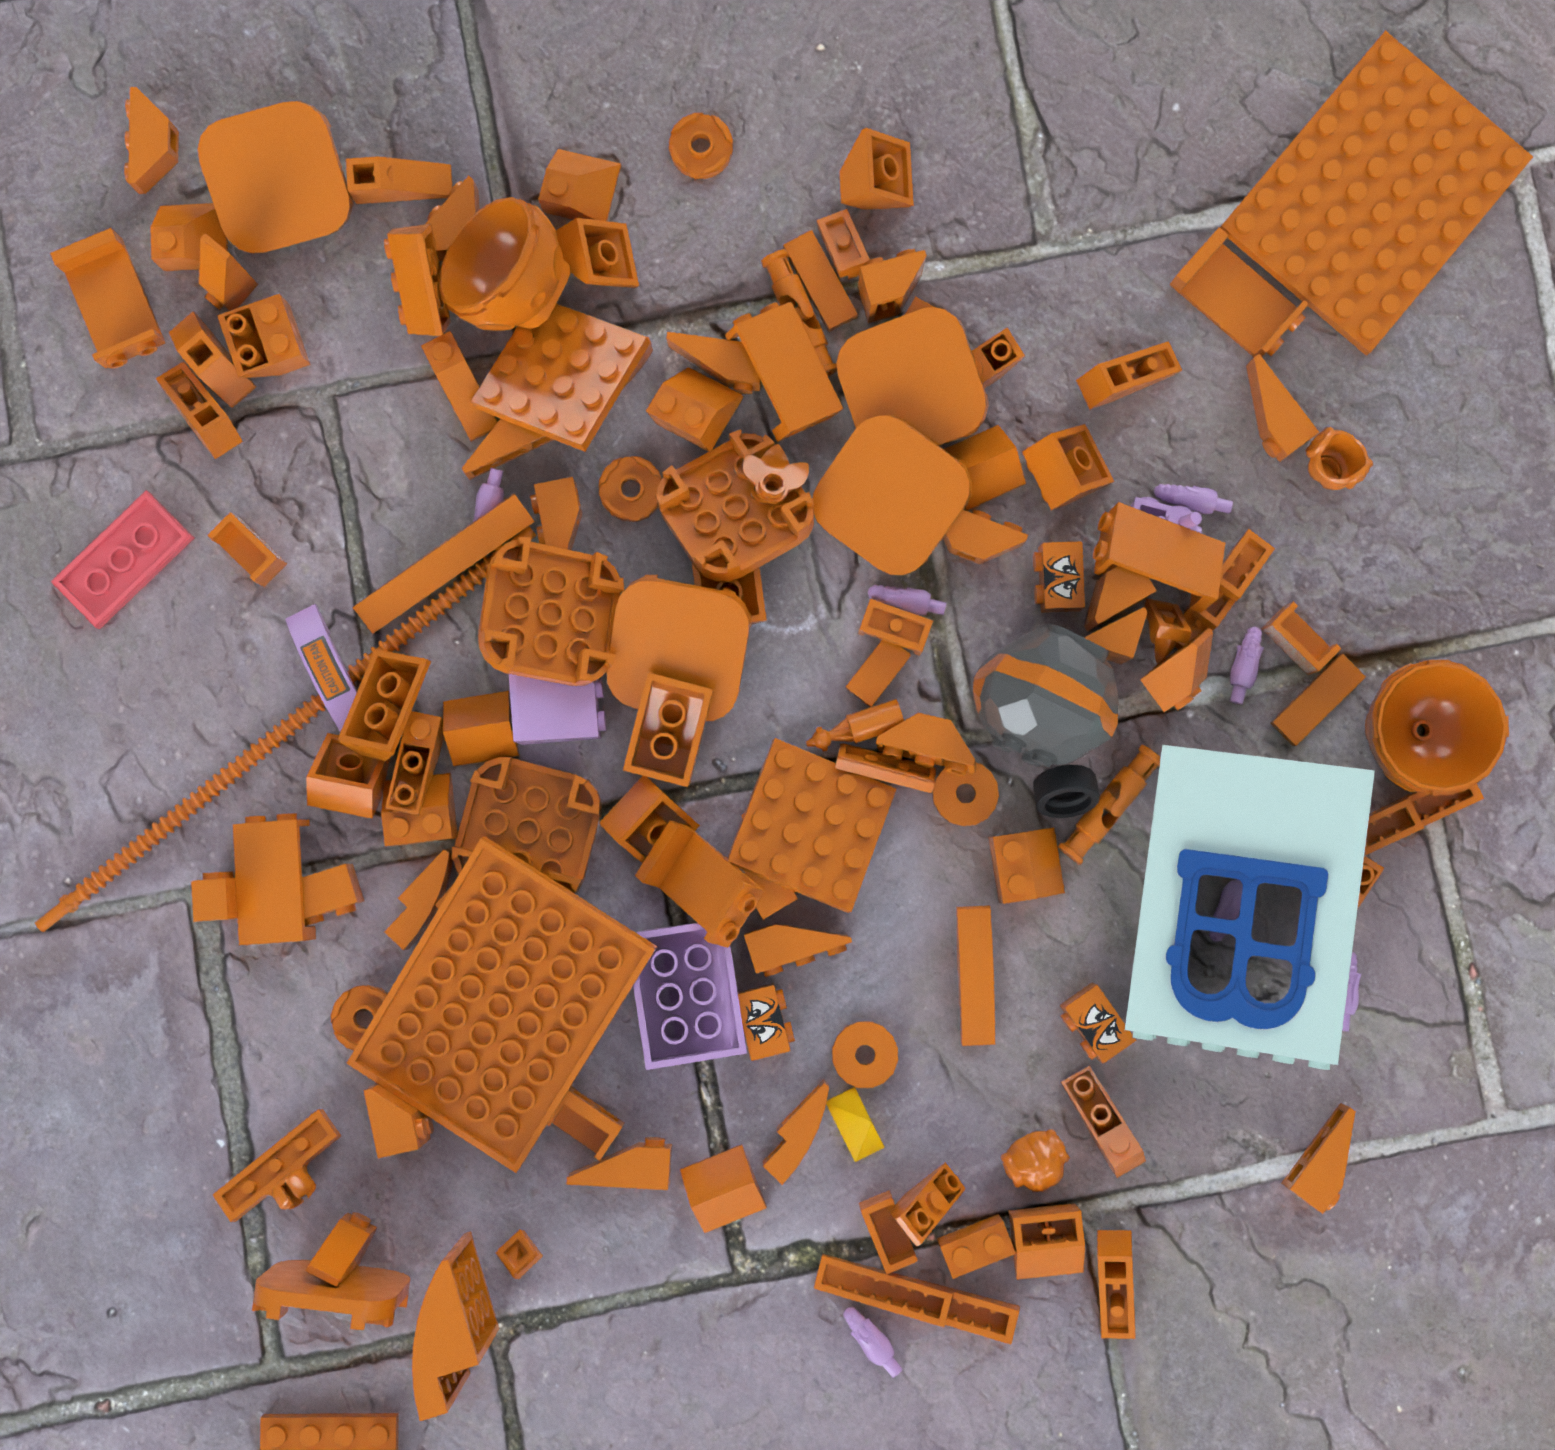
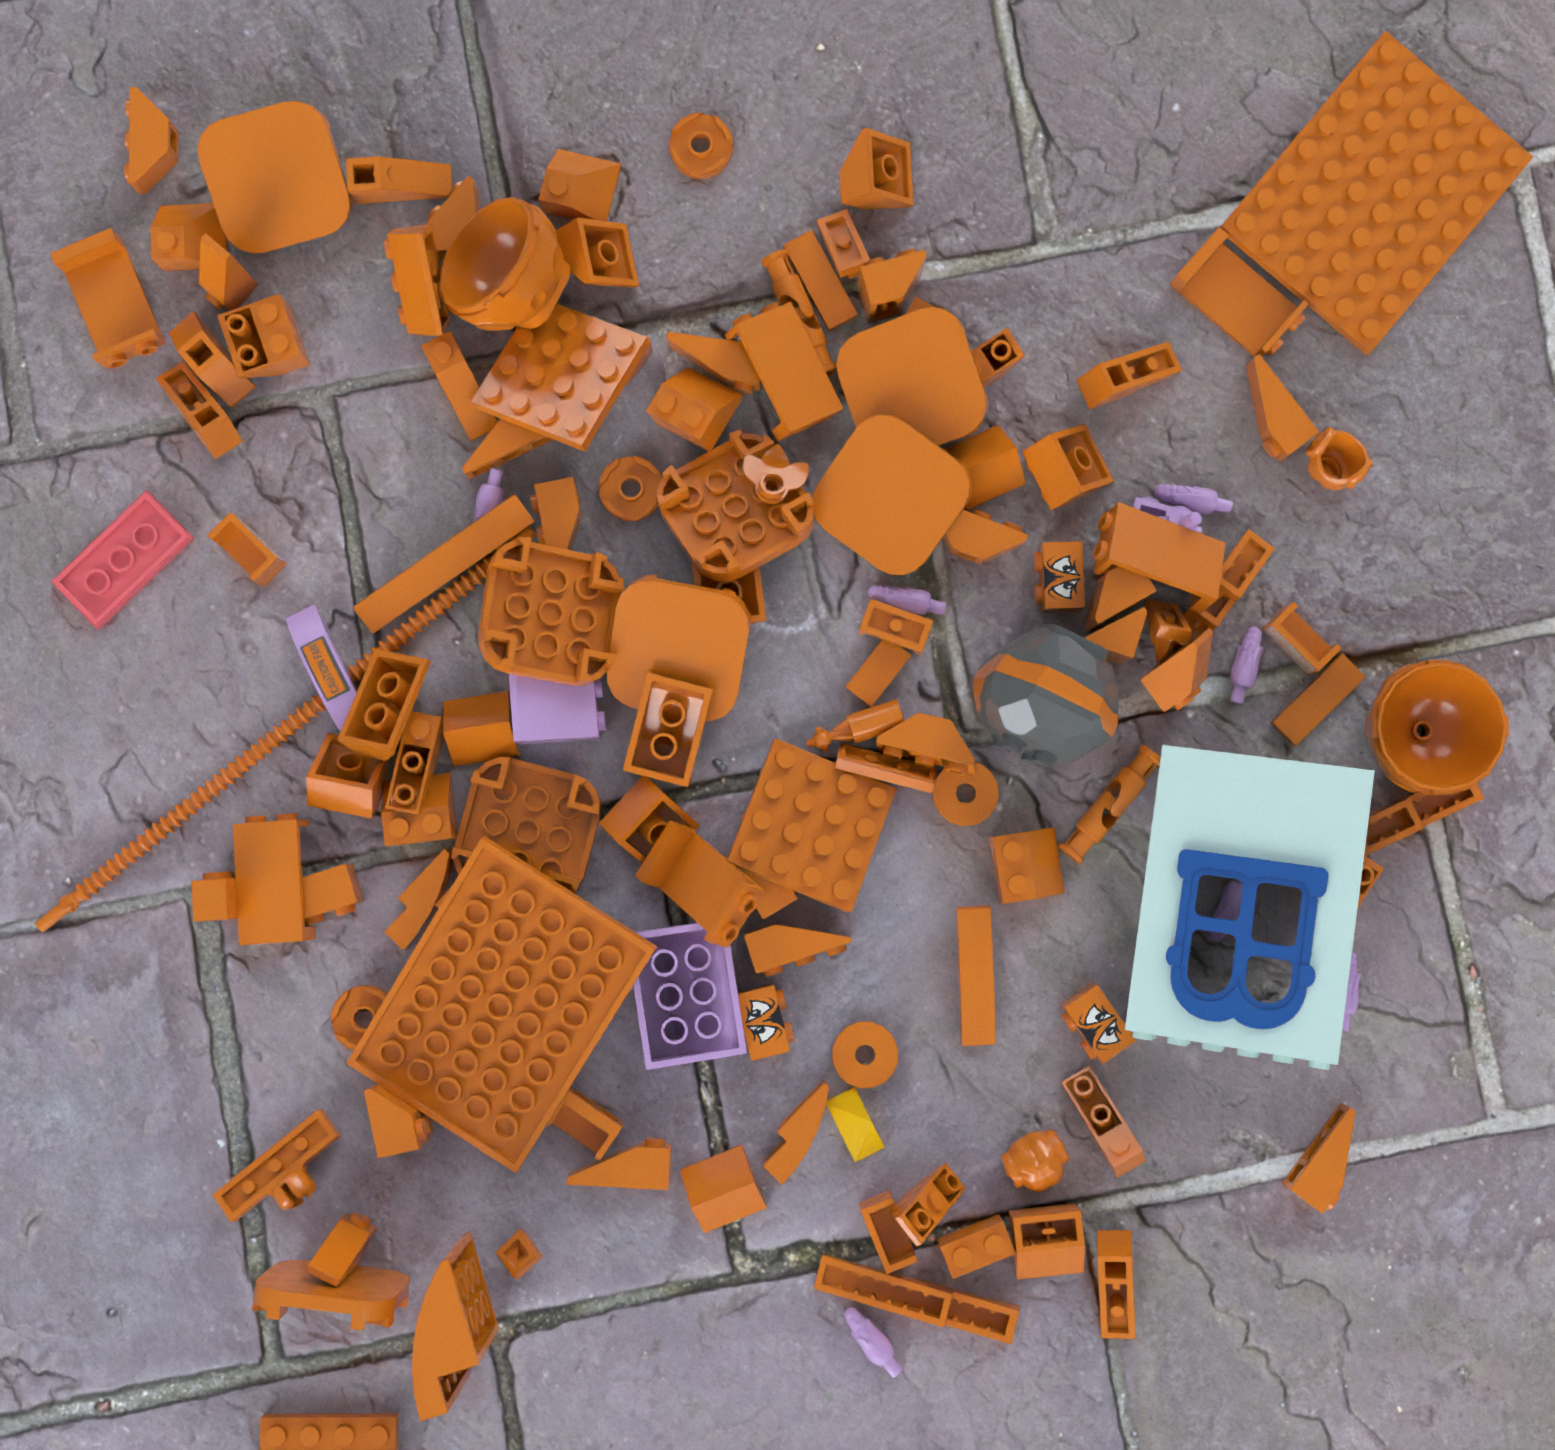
black tyre [1033,765,1100,818] -> none

